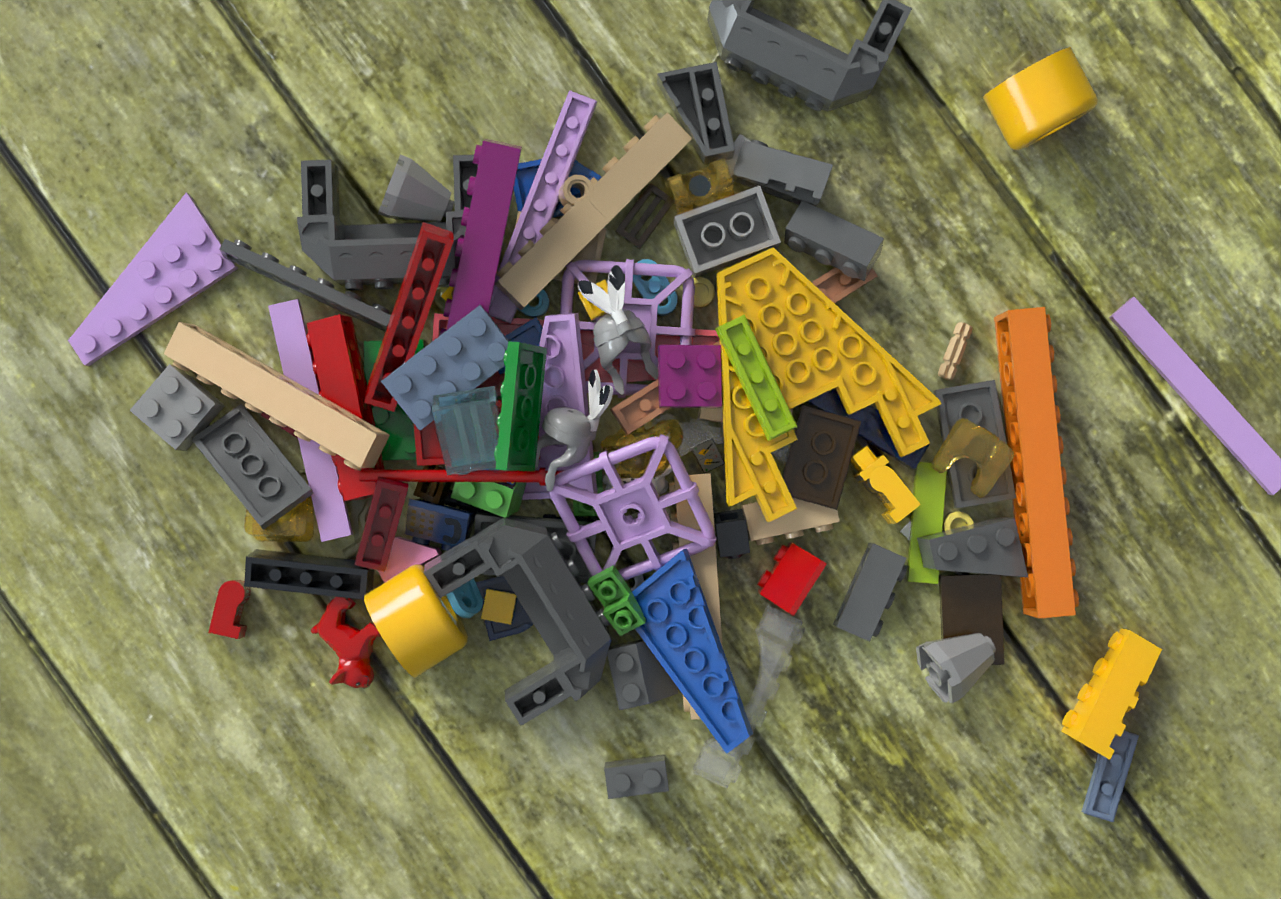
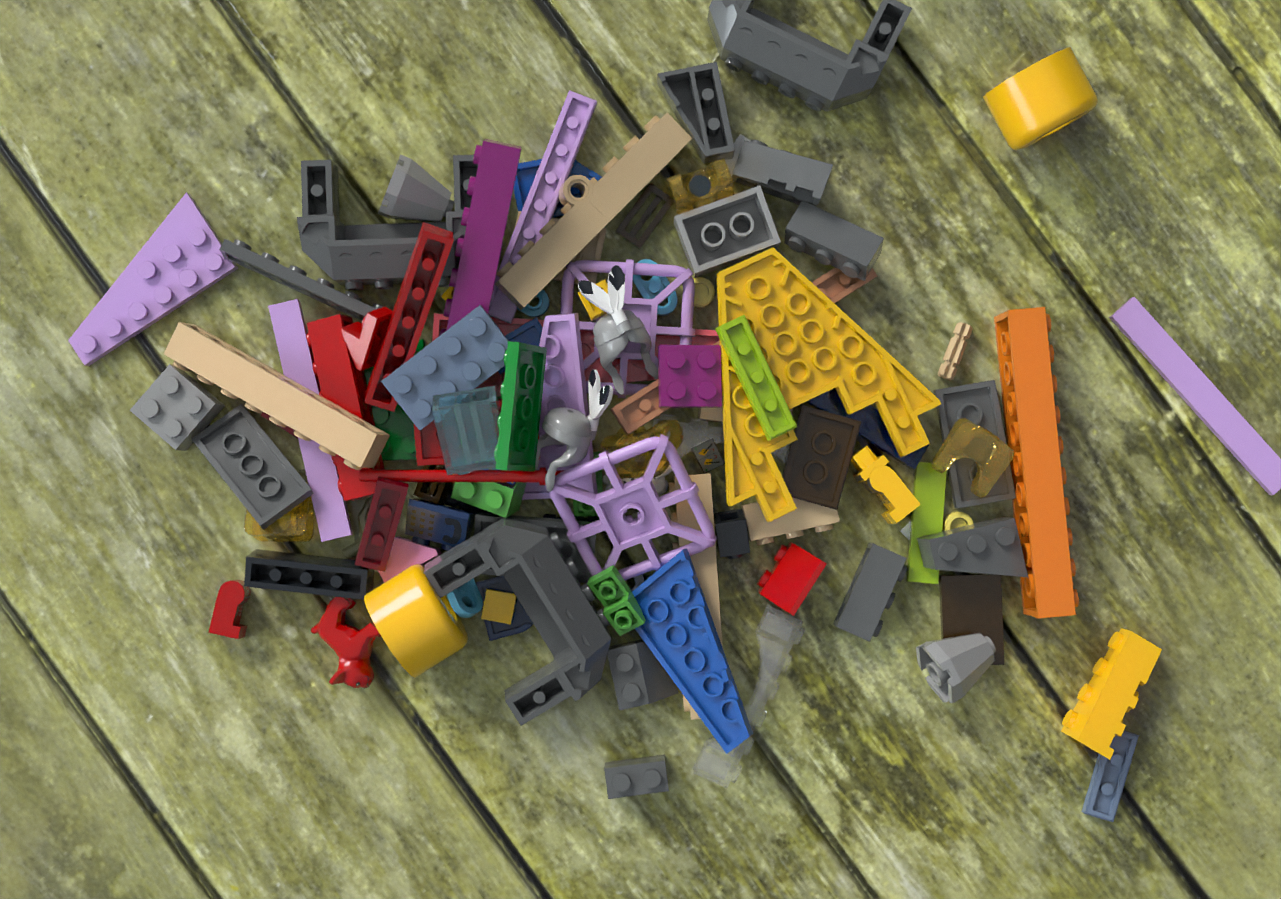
none -> red slope [341,306,393,371]

